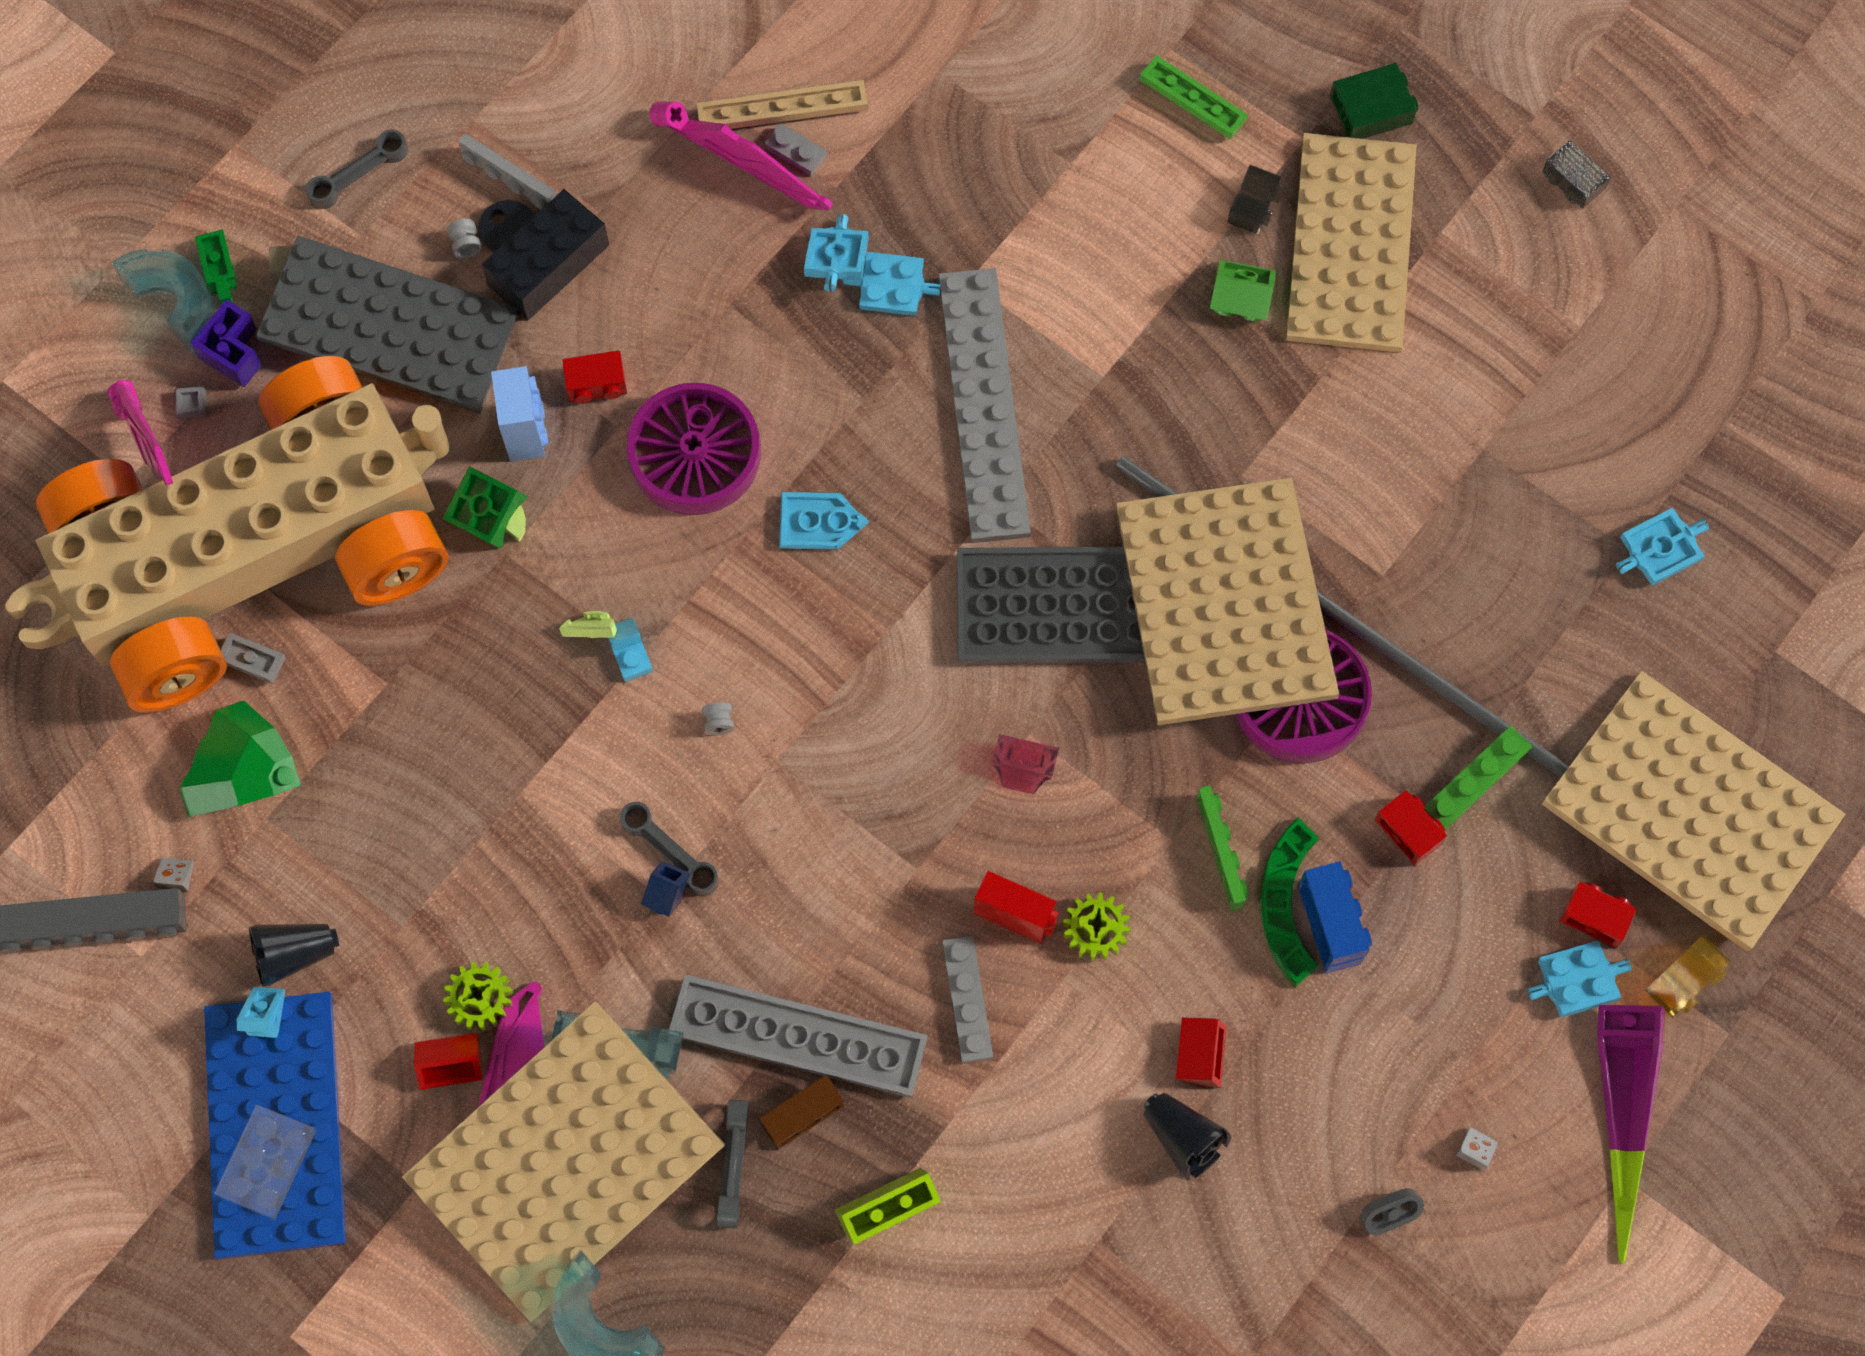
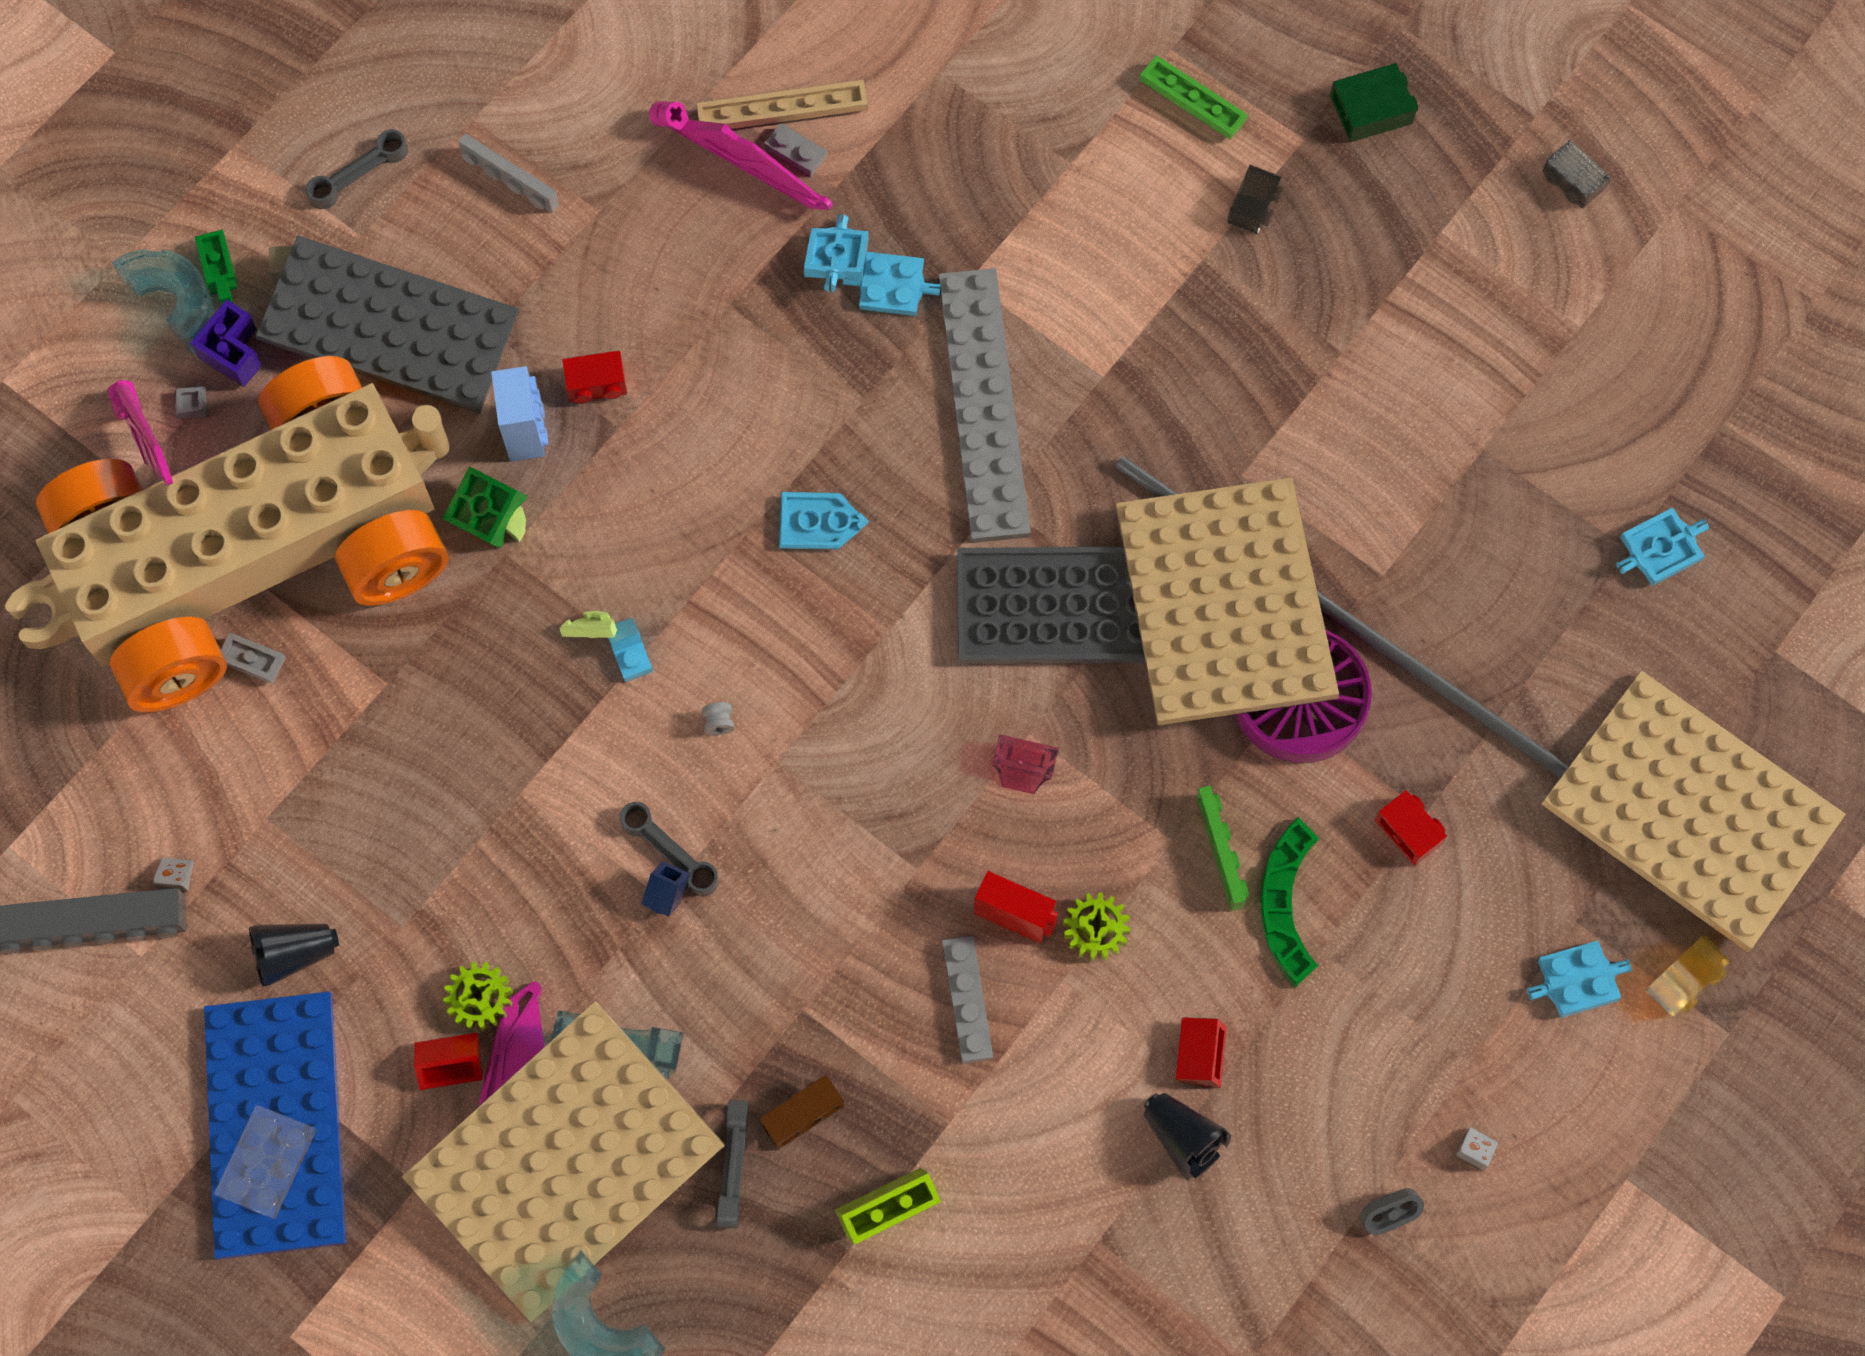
green brick [179,700,301,817] -> none
medium azure slope [236,987,285,1038] -> none
light grey wheel [447,219,482,259] -> none
black brick [479,189,609,320] -> none
magenta piece [627,383,761,515] -> none
light grey plate [668,974,928,1098] -> none
bright green slope [1210,259,1276,322] -> none
tan plate [1286,133,1417,353] -> none
blue piece [1297,861,1372,974] -> none
bright green plate [1424,725,1533,831] -> none
red brick [1559,881,1637,948] -> none
magenta plate [1597,1005,1665,1264] -> none

